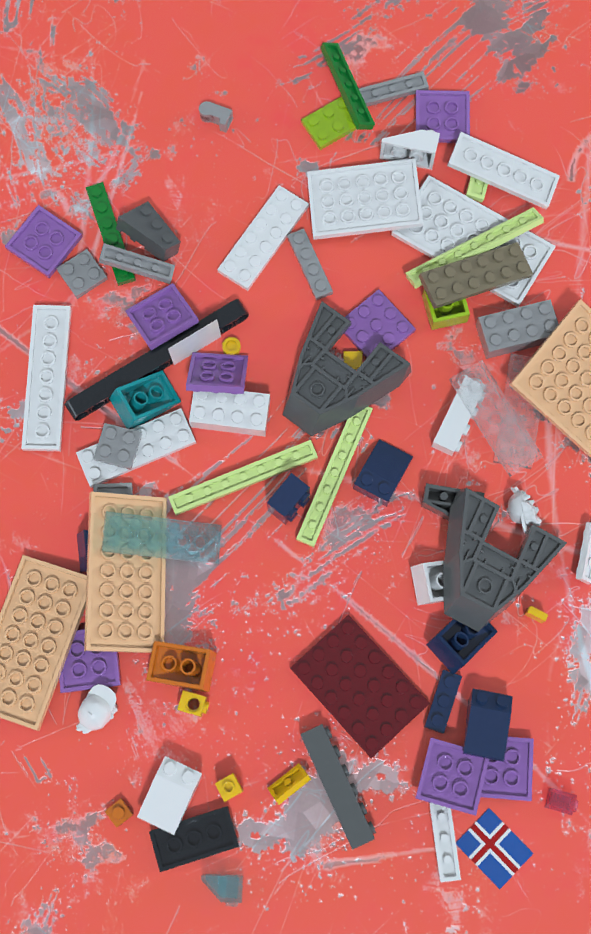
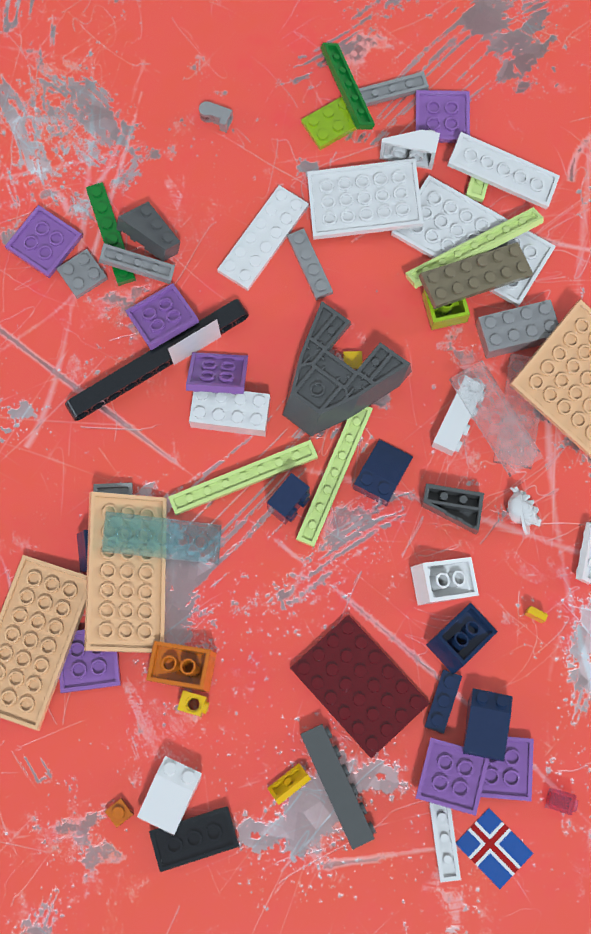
white plate [21,305,72,452] -> none
white plate [76,408,196,488] -> none
white hair [76,684,118,734] -> none
light grey plate [93,423,142,470] -> none
teal slope [109,370,181,429] -> none
clear light blue slope [201,874,244,907] -> none
yellow brick [215,773,243,802] -> none
yellow tile [222,337,241,355] -> none
medium lavender plate [344,289,416,358] -> none
dark grey piece [443,488,567,632] -> none

